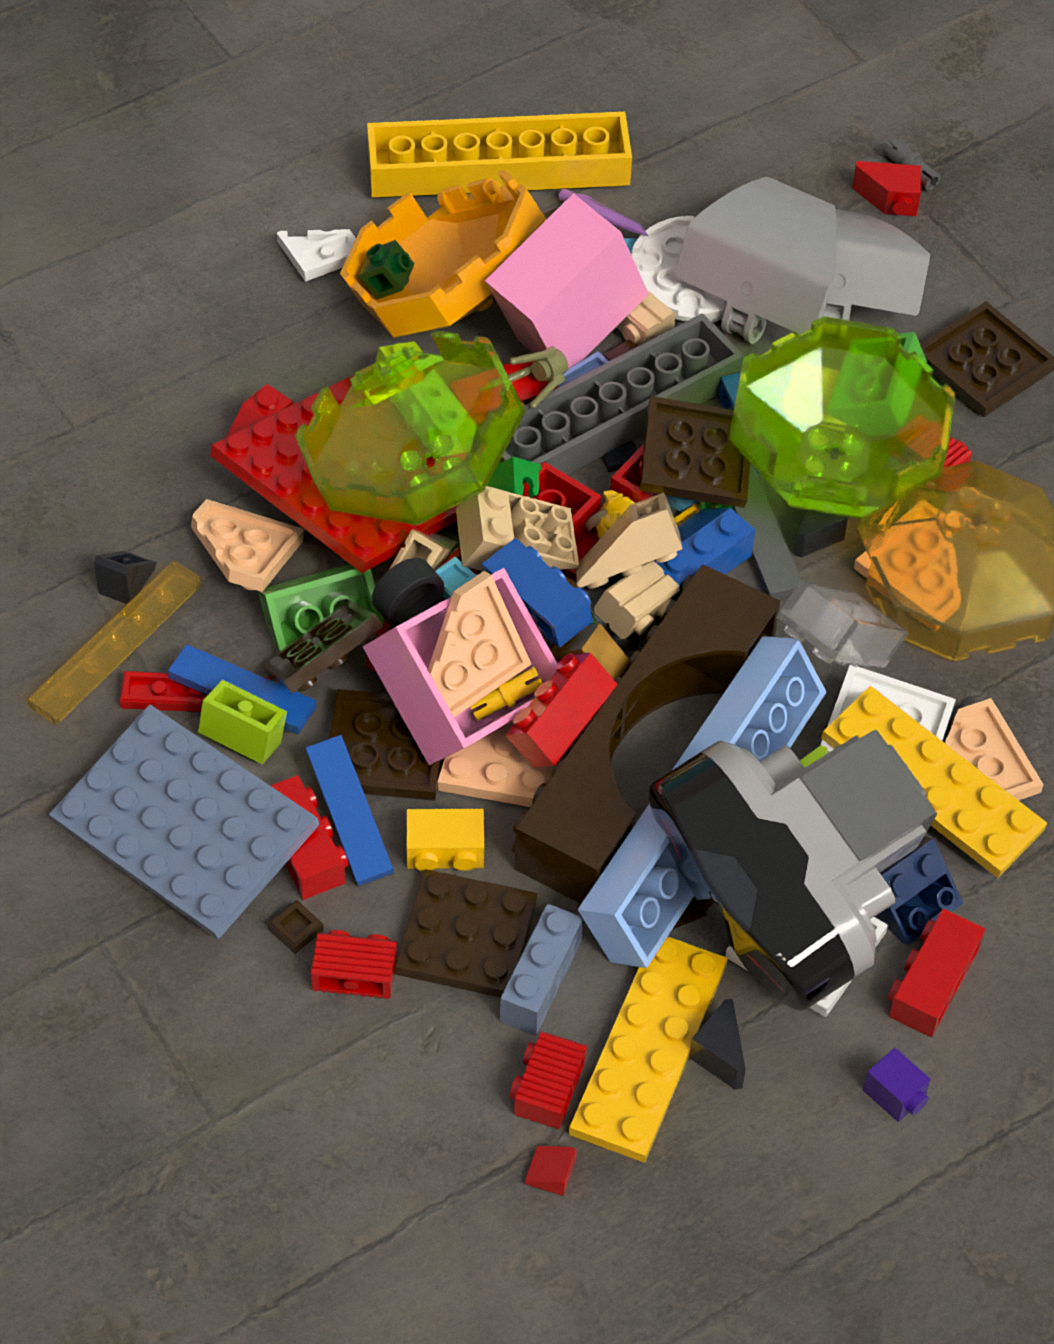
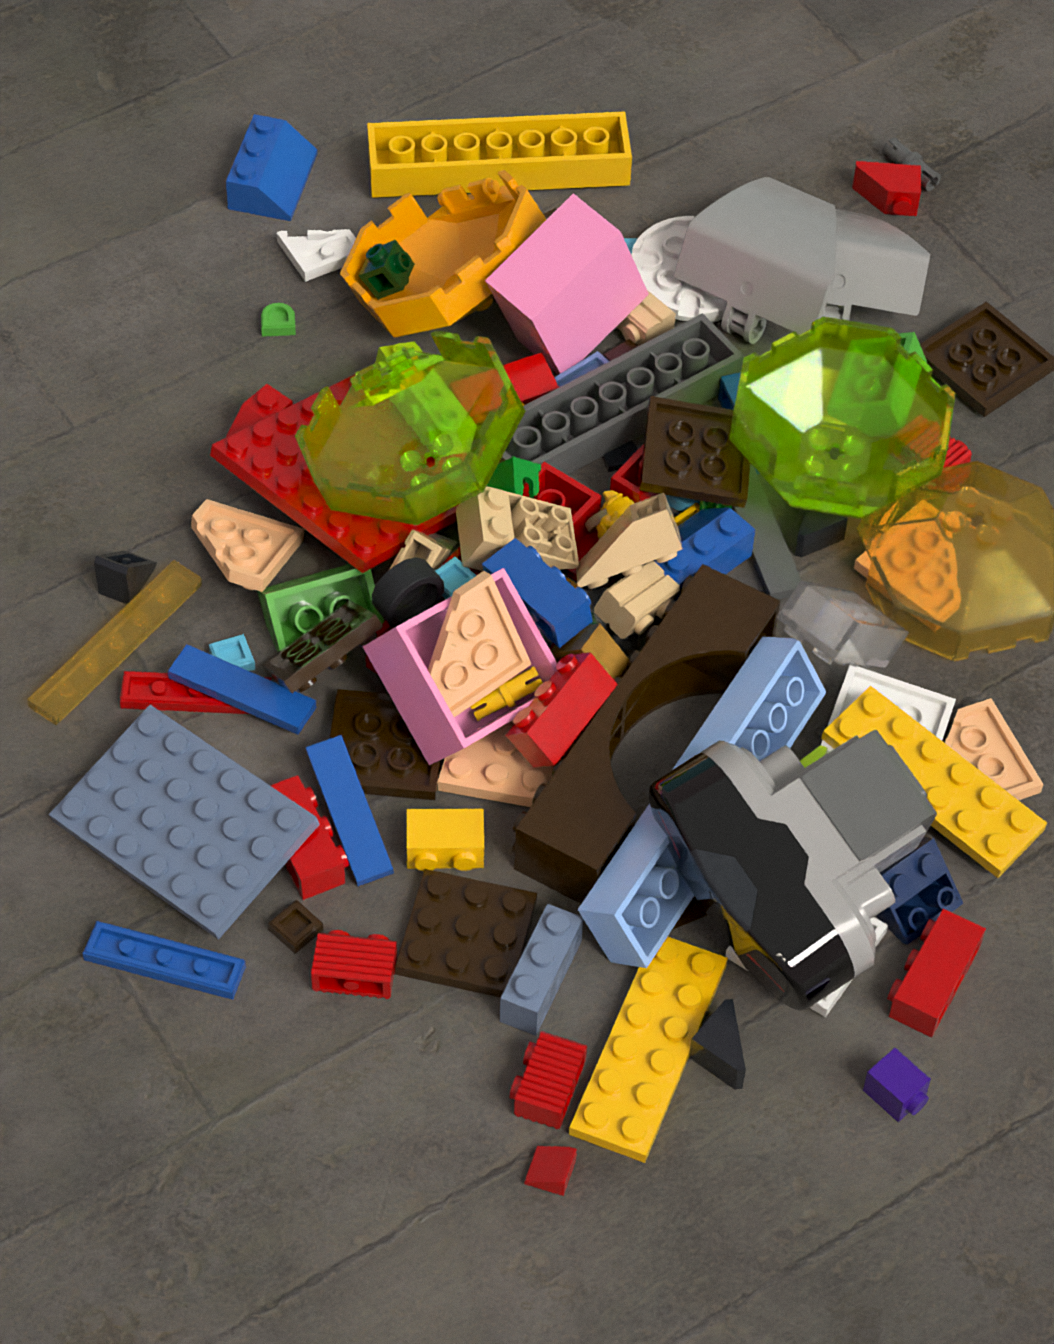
lime brick [198,679,287,765] -> none
olive plant [481,346,568,409] -> none
medium lavender bar [558,189,648,236] -> none
none -> blue tile [83,921,246,1000]
none -> medium azure tile [209,634,255,671]
none -> blue slope [226,114,318,221]
none -> bright green tile [261,303,296,336]

